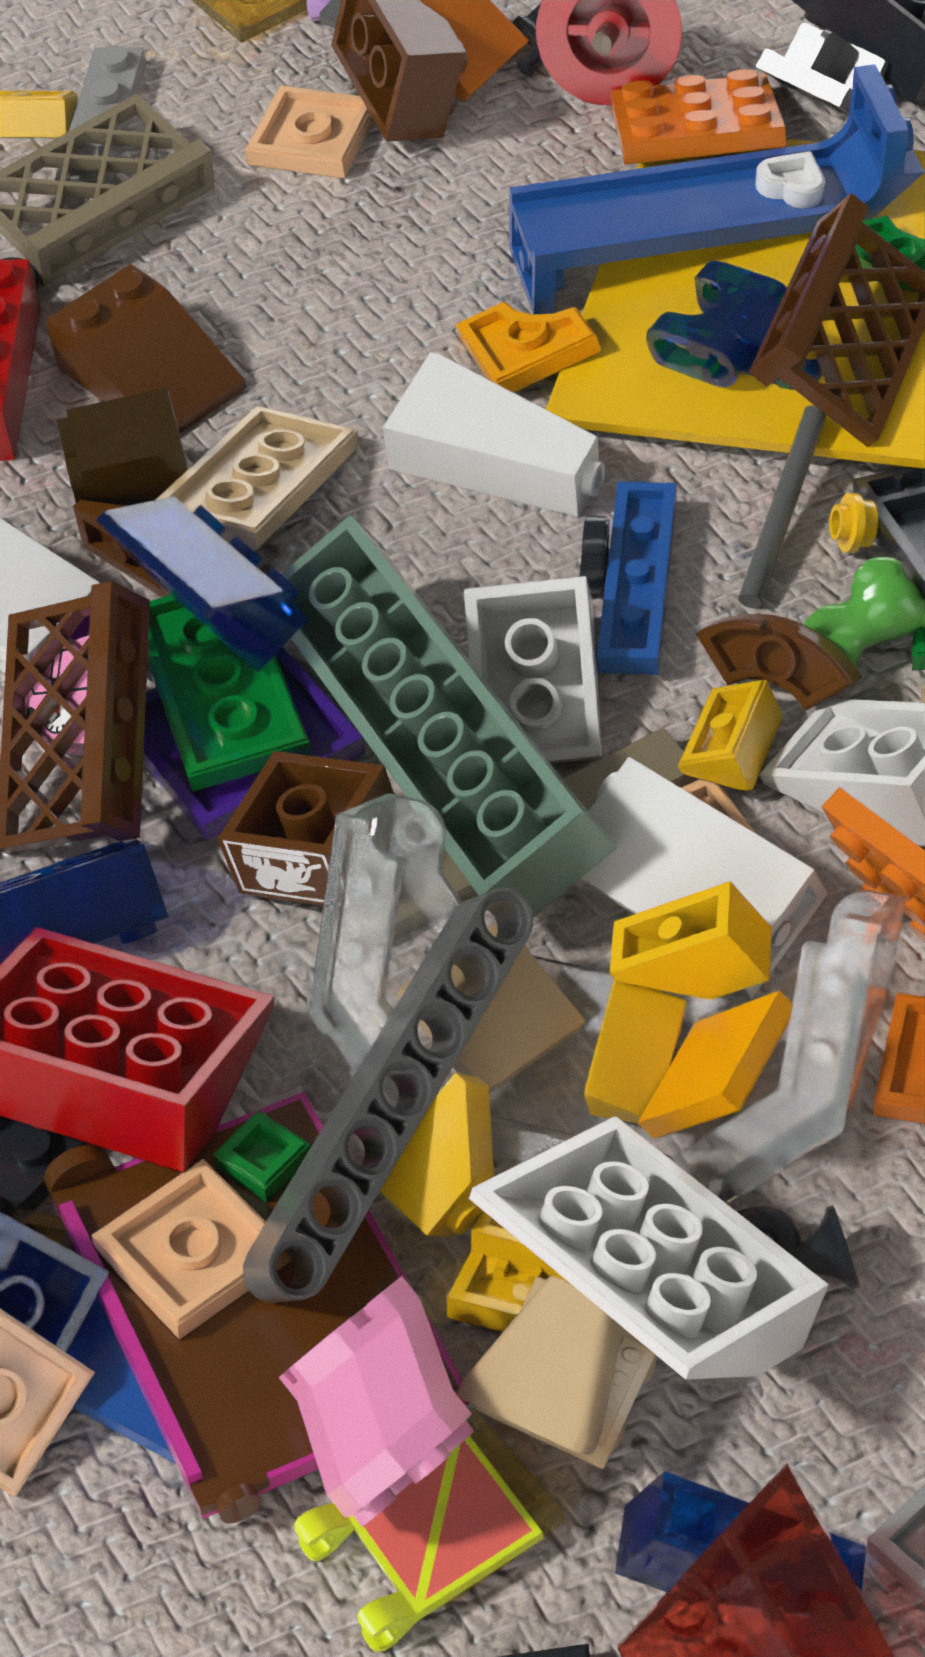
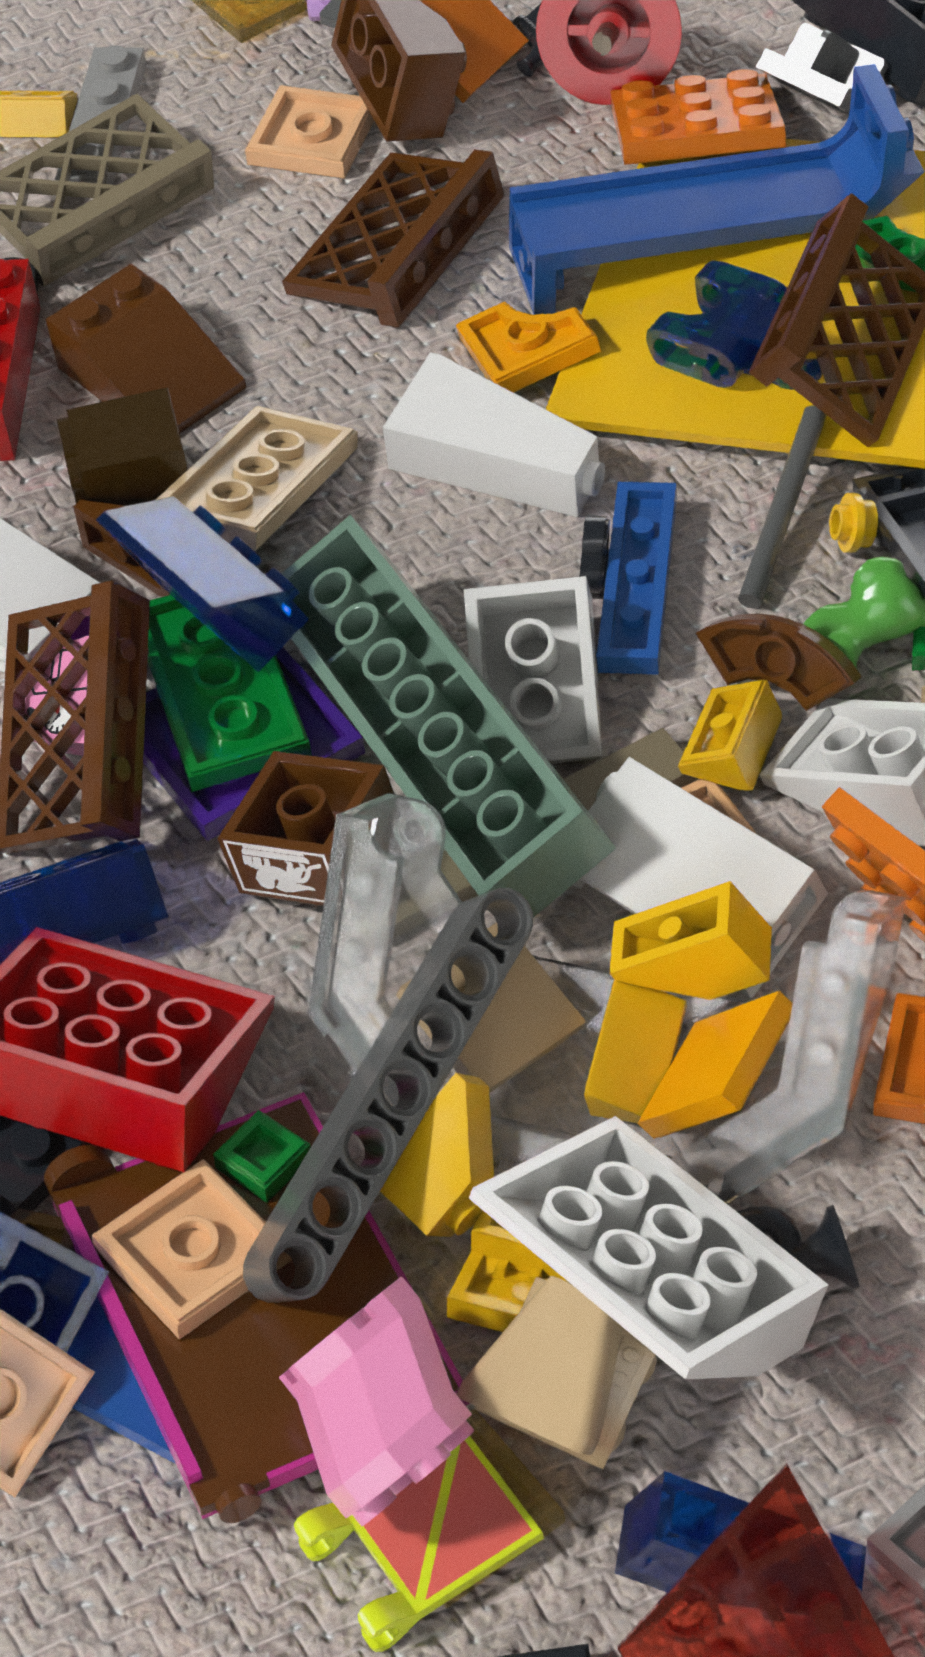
white tile [755,151,825,209] -> none
none -> reddish brown fence [282,149,505,328]

